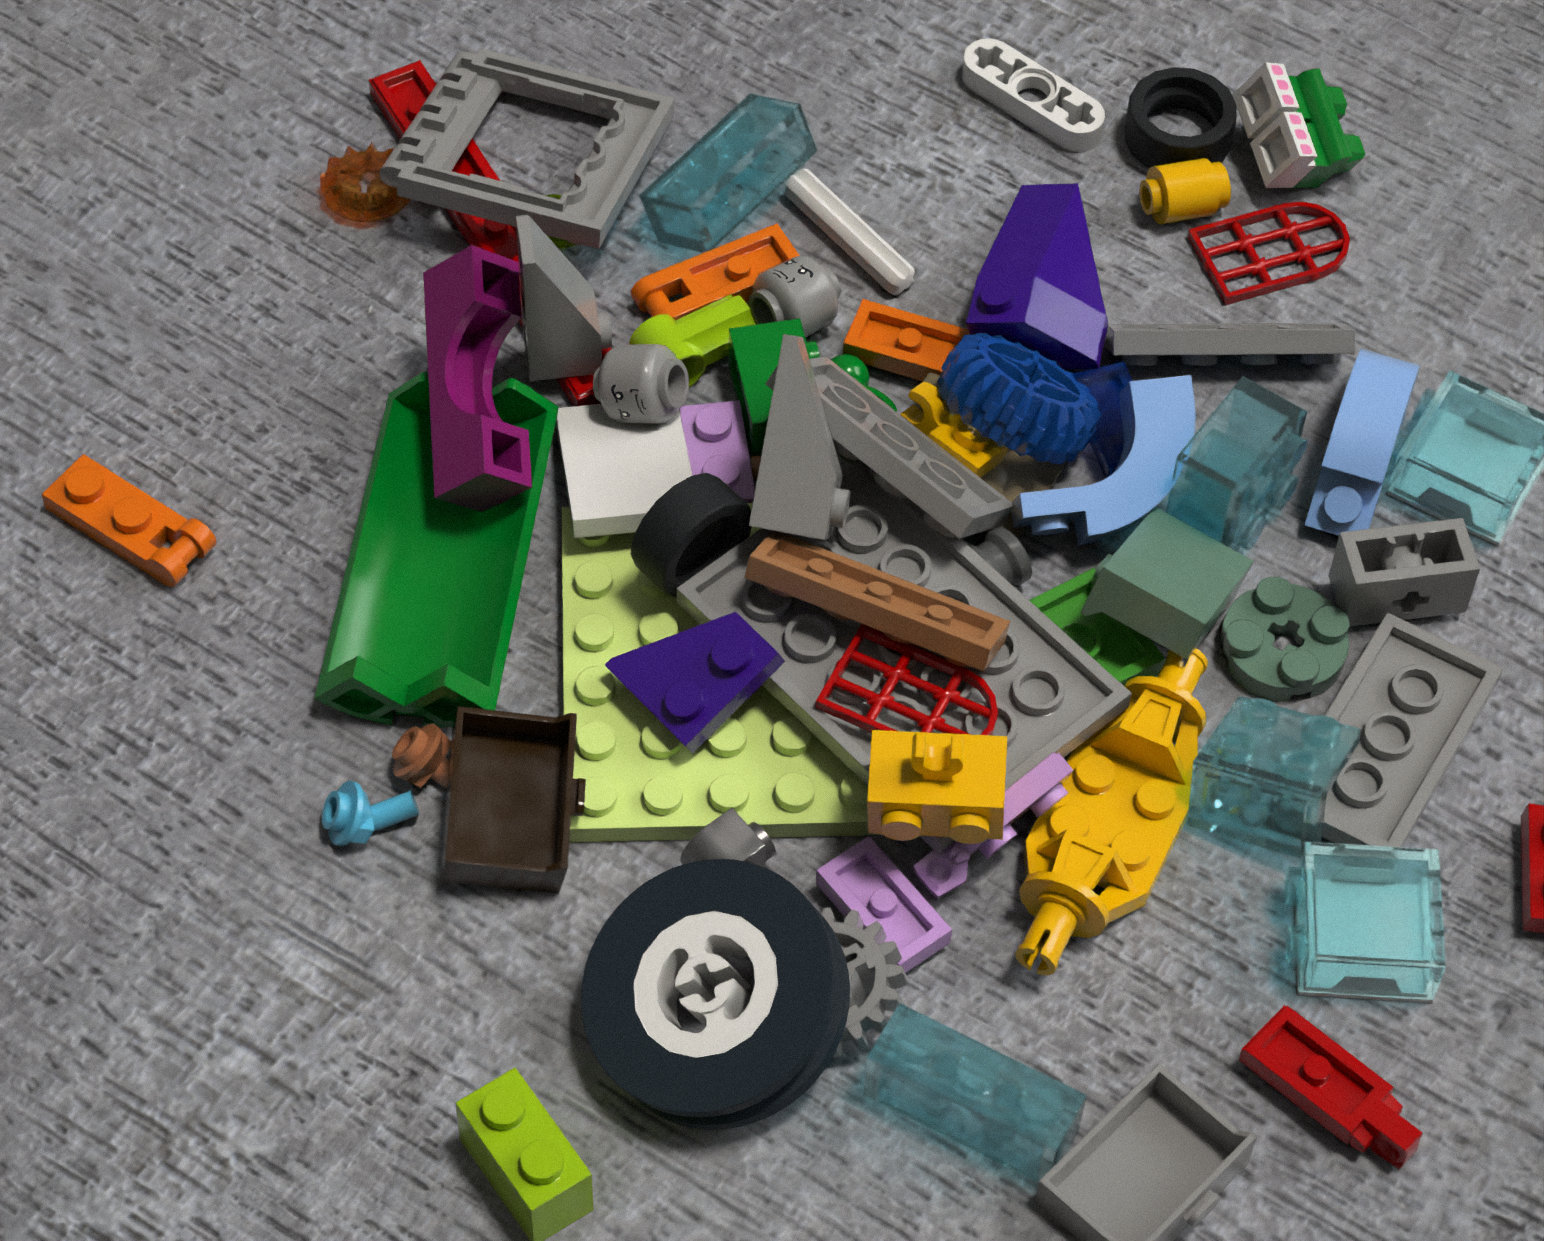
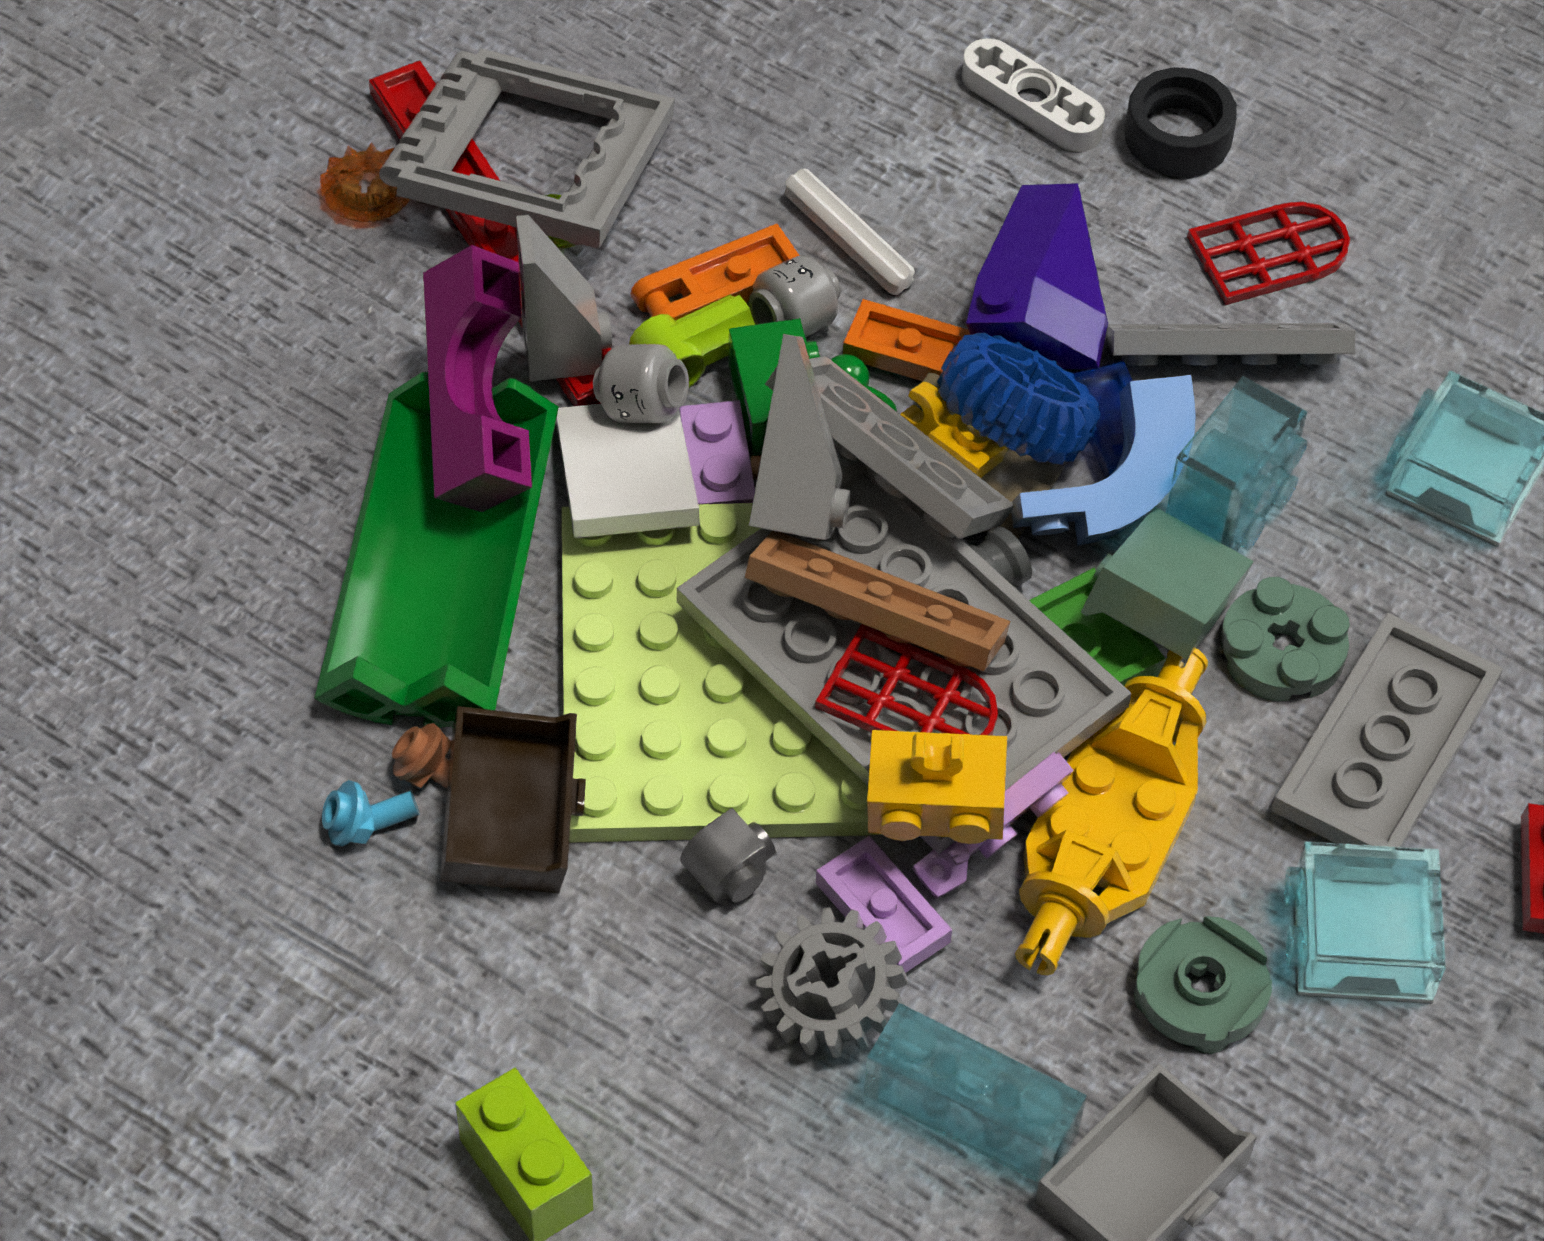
orange plate [42,454,217,588] -> none
black wheel [581,859,850,1130] -> none
dark purple wing [605,612,785,754] -> none
black tyre [630,473,752,598] -> none
clear light blue brick [639,93,817,253] -> none
yellow brick [1139,158,1231,224] -> none
clear light blue bracket [1187,697,1361,862] -> none
hips [1232,62,1365,188] -> none
red hinge [1239,1005,1423,1170] -> none
light blue arch [1305,349,1420,535] -> none
light grey brick [1328,518,1480,627] -> none
none -> sand green plate [1134,916,1272,1054]

